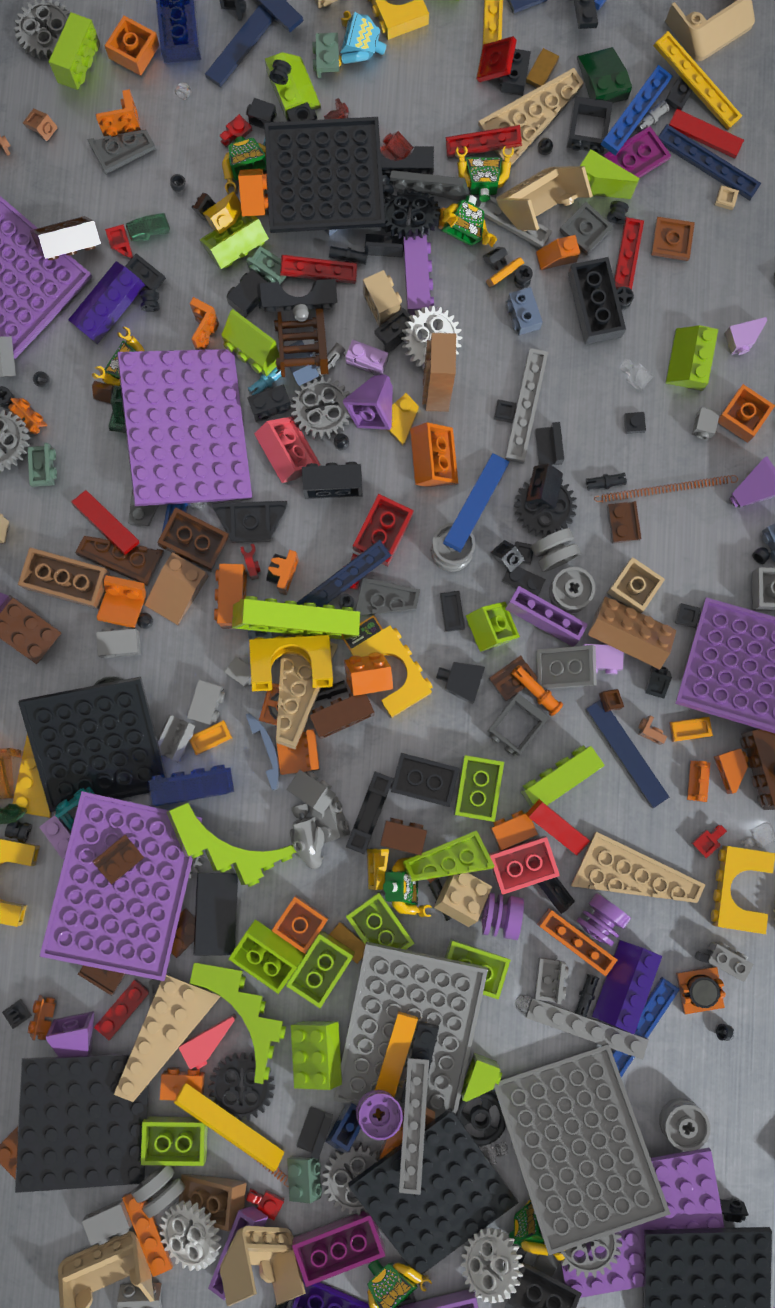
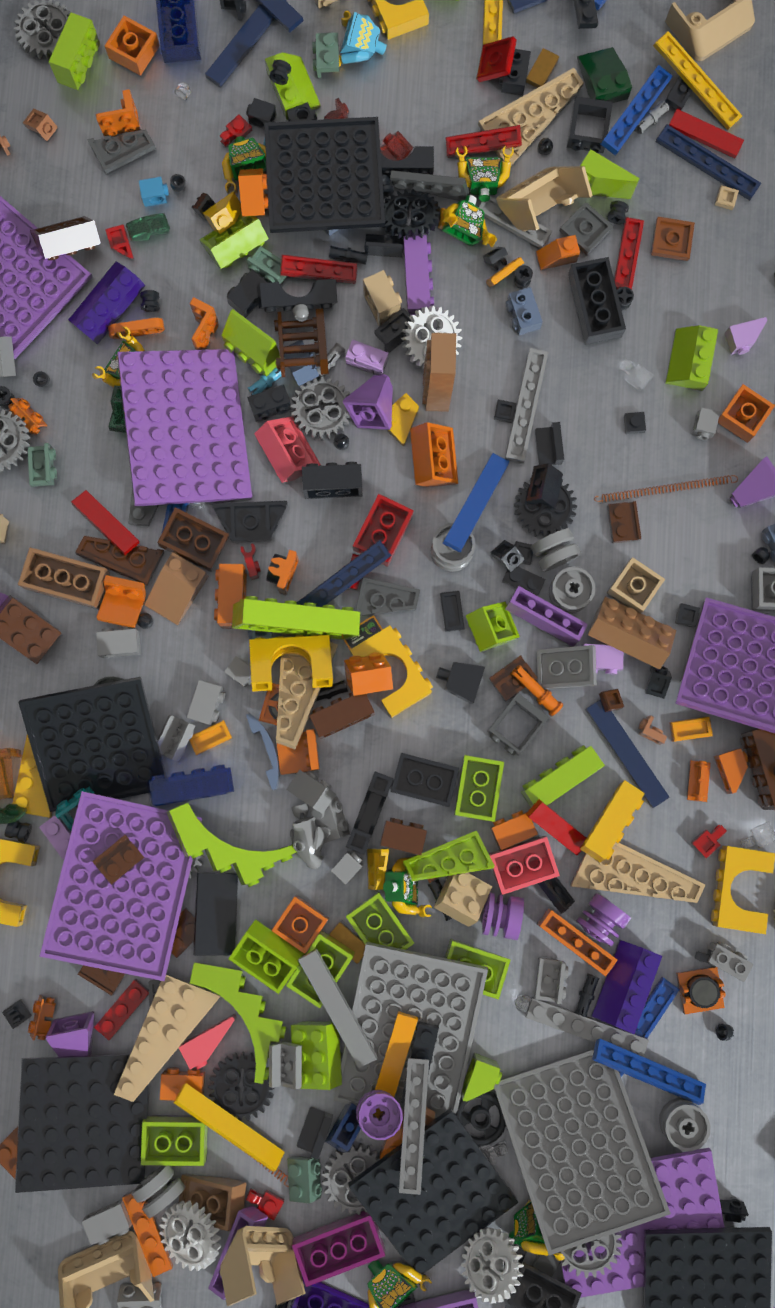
reddish brown tile [92,381,114,404] -> none
black plate [125,253,166,291] -> none
black pin [339,594,355,609] -> none
black pin [586,472,627,491] -> none
magenta plate [603,126,671,178] -> none
none -> orange beam [108,318,165,339]
none -> dark azure brick [139,177,169,207]
none -> light grey bracket [269,1042,302,1090]
none -> light grey tile [298,949,378,1068]
none -> light grey brick [331,851,363,885]
none -> yellow brick [580,780,645,862]
none -> blue plate [592,1039,706,1105]

